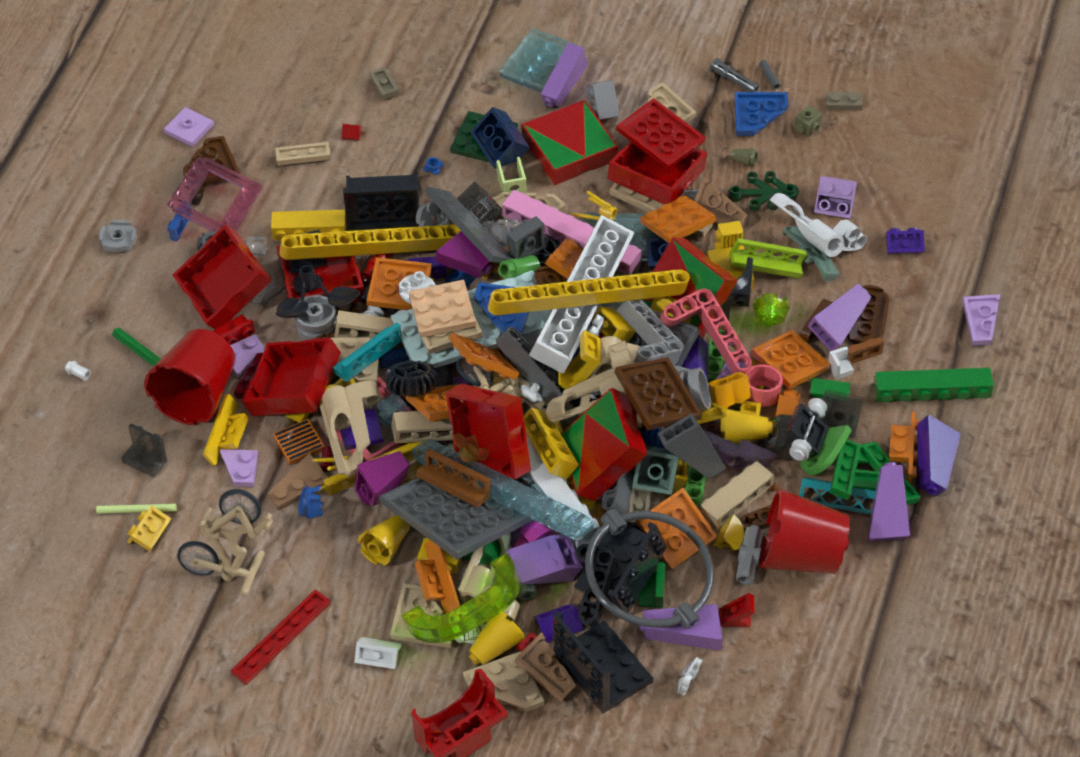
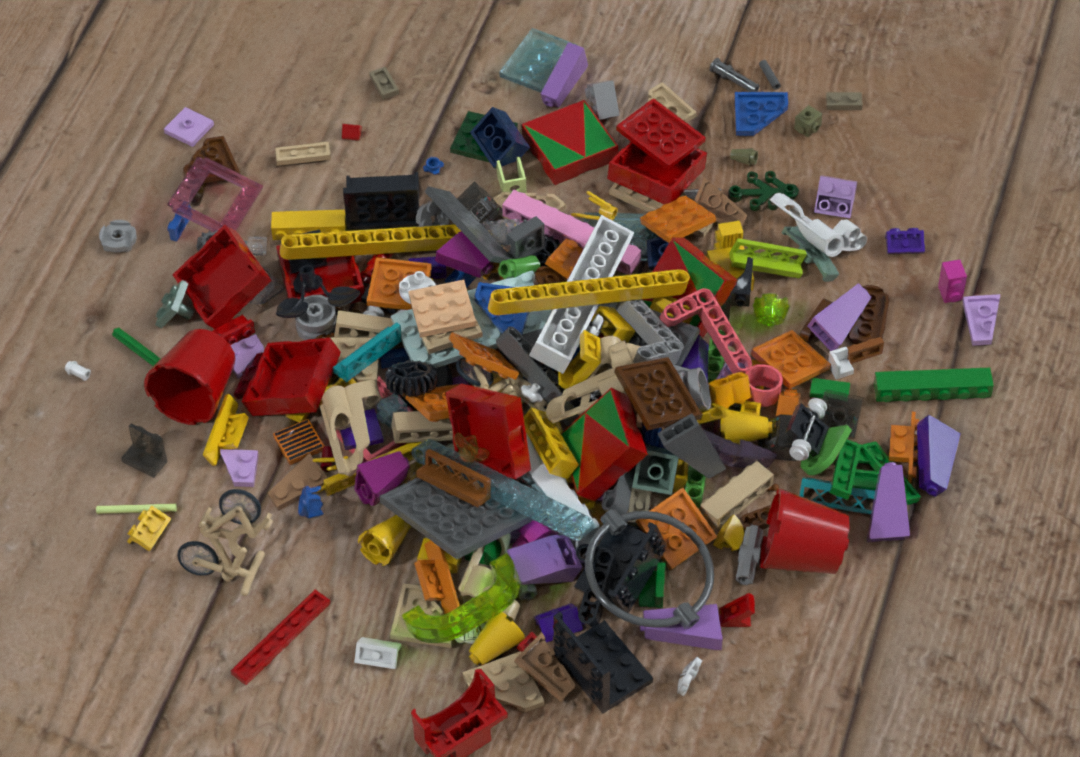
none -> sand green plate [155,280,194,329]
none -> dark pink brick [938,259,967,303]

